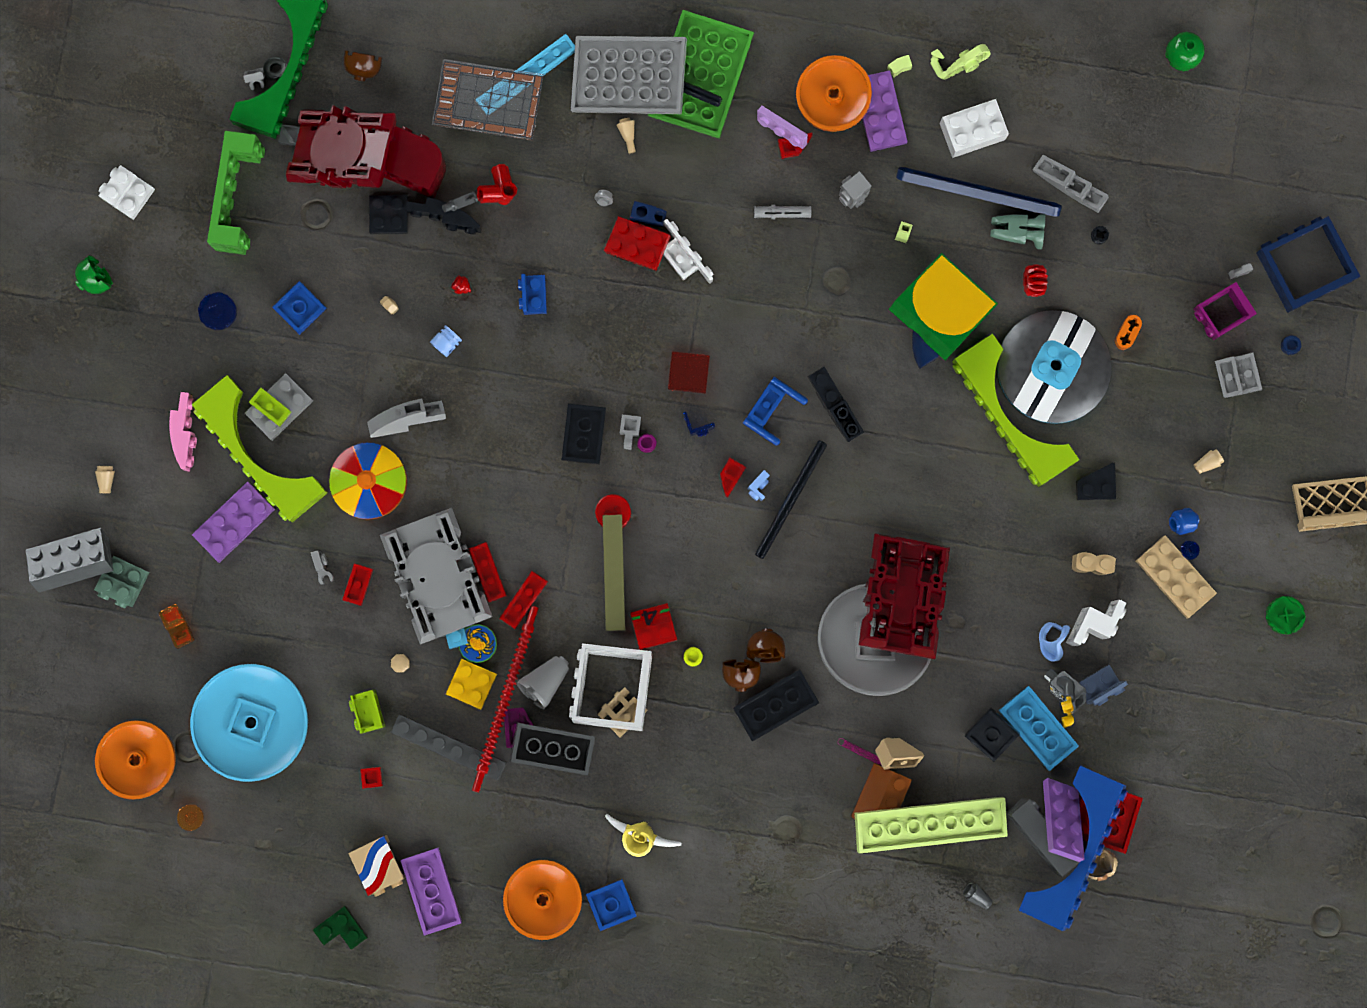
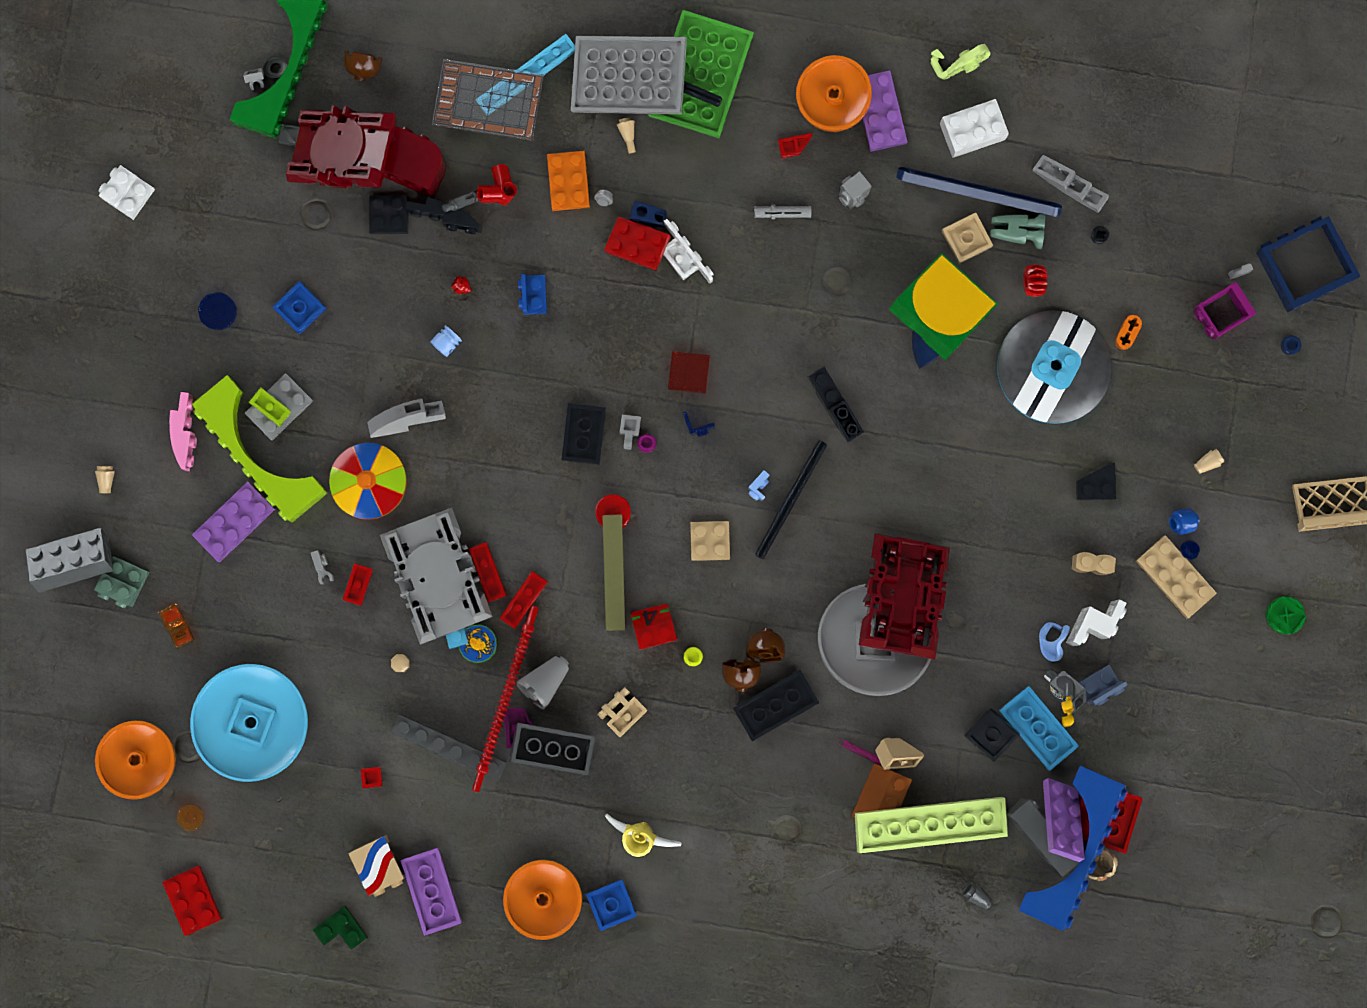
green cylinder [75,255,113,294] -> none
bright green plate [207,131,265,255] -> none
lime hinge [349,690,385,734] -> none
tan tile [380,296,399,315] -> none
yellow plate [446,659,497,710] -> none
white window [569,643,652,731] -> none
red tile [720,458,746,498] -> none
blue plate [743,377,808,446] -> none
lavender plate [757,106,808,149] -> none
yellowish green piece [887,55,912,77] -> none
yellowish green piece [895,221,913,243] -> none
lime arch [952,334,1079,487] -> none
green cylinder [1165,32,1205,71] -> none
light grey slope [1215,353,1262,398] -> none
none -> red plate [162,865,222,936]
none -> orange plate [547,151,590,211]
none -> tan plate [691,521,730,561]
none -> tan plate [941,213,993,264]

